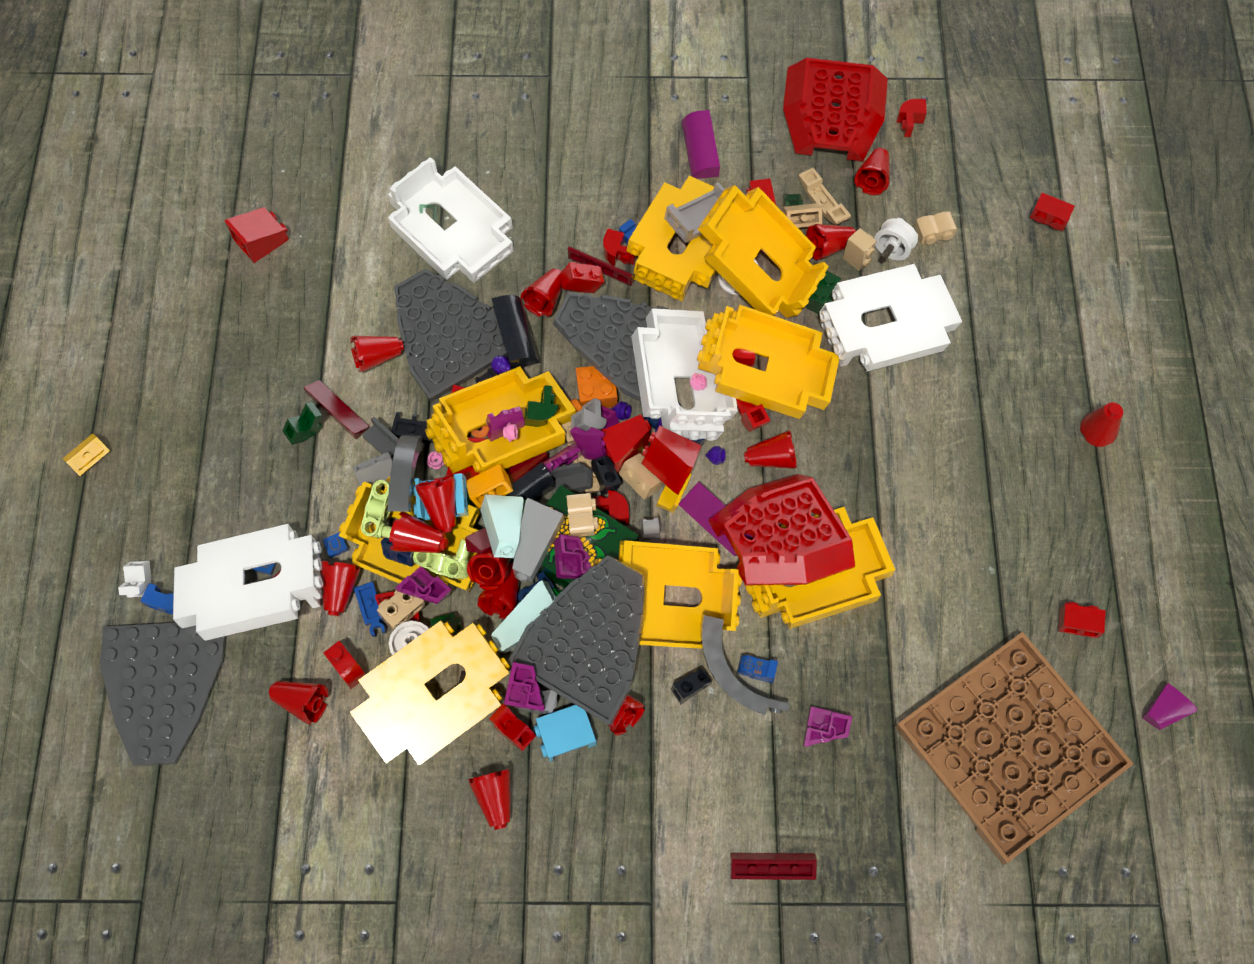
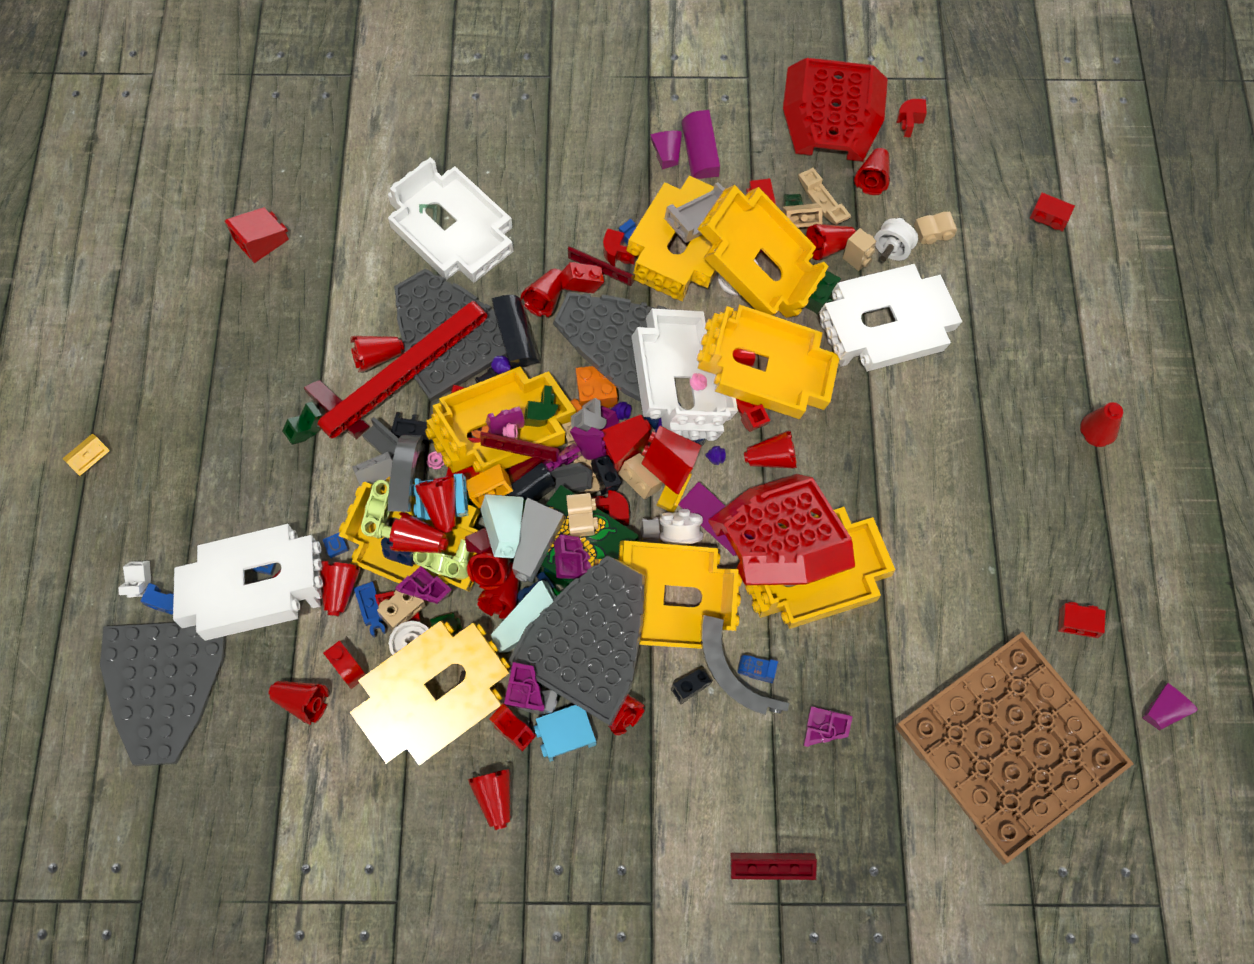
none -> red beam [318,301,488,439]
none -> dark red slope [480,432,559,462]
none -> magenta slope [650,131,682,170]
none -> white wheel [660,509,703,546]

